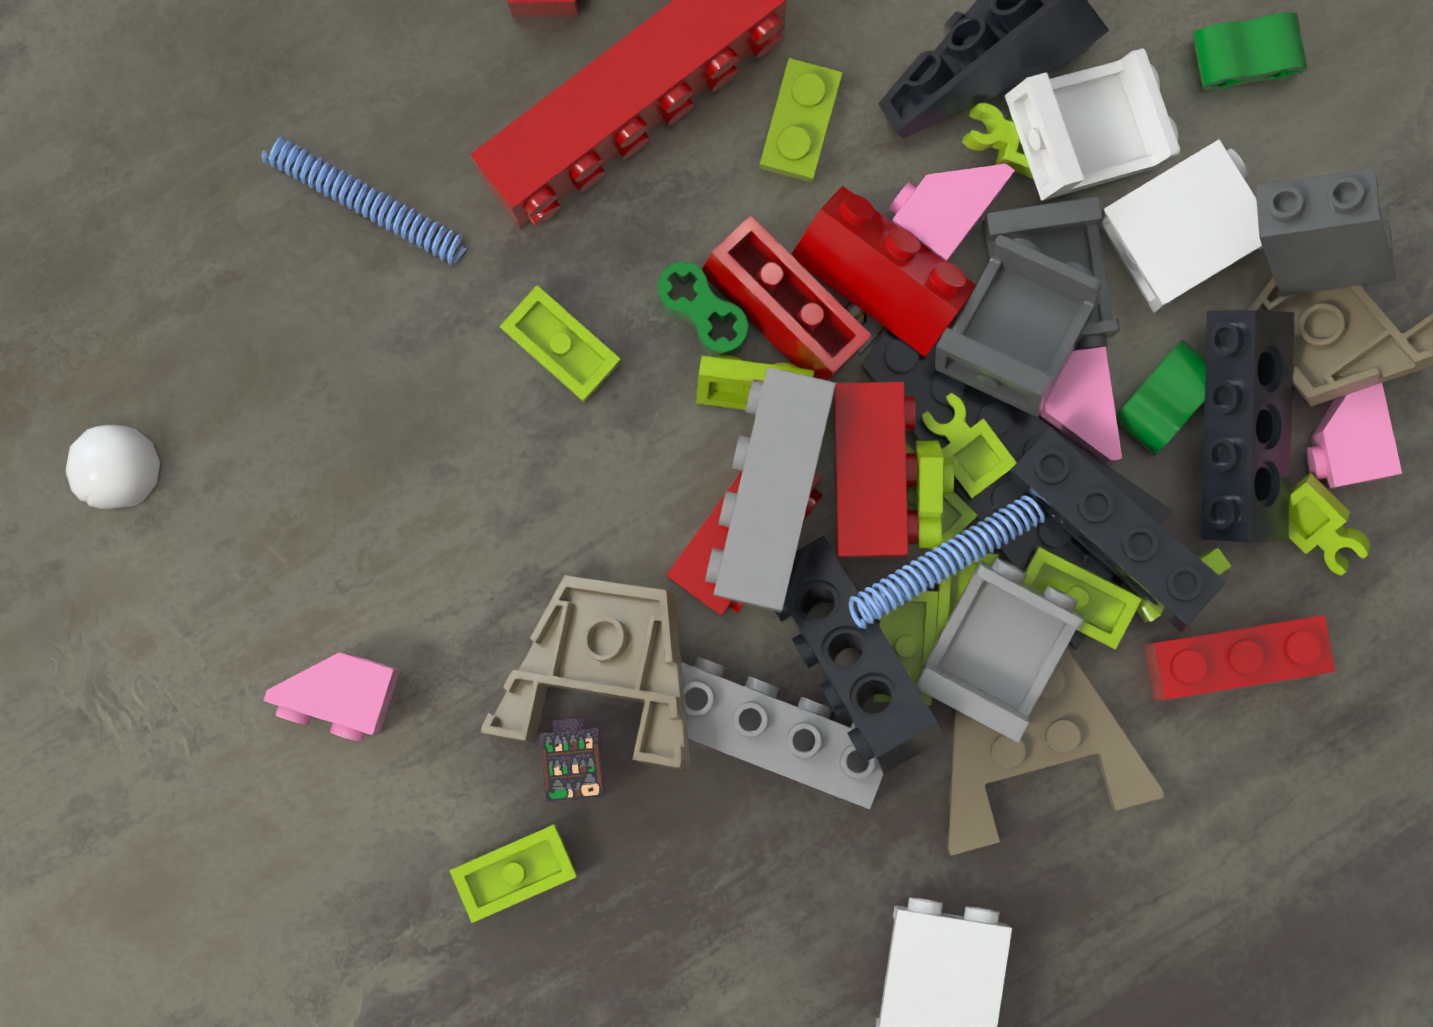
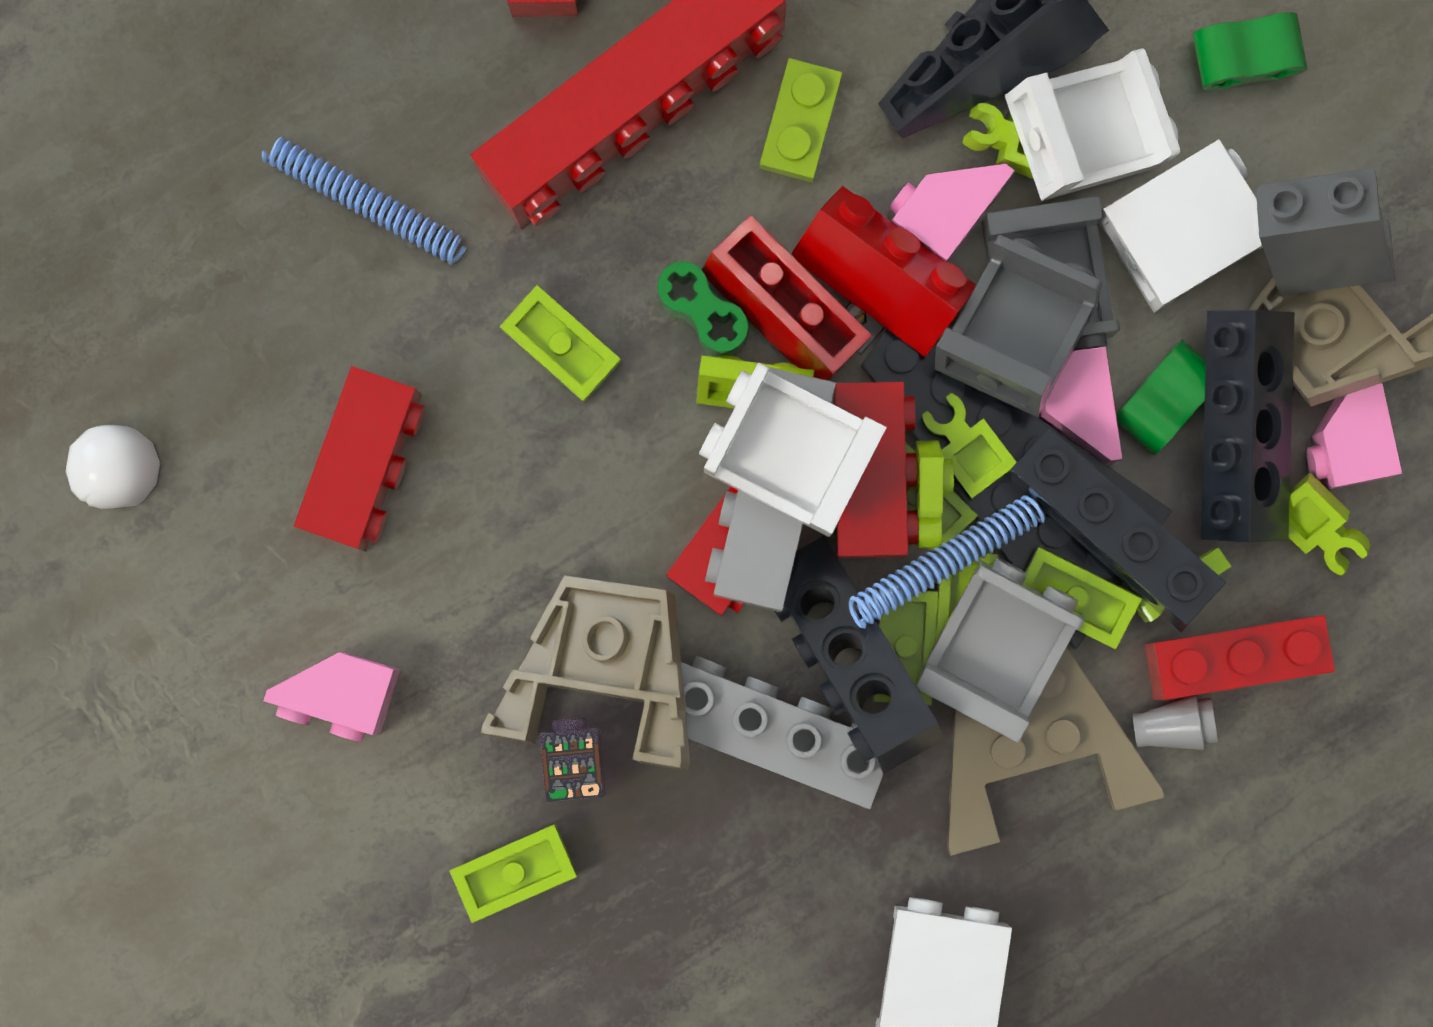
none -> red brick [293,366,426,552]
none -> white panel [699,363,887,537]
none -> light grey cone [1132,695,1218,750]

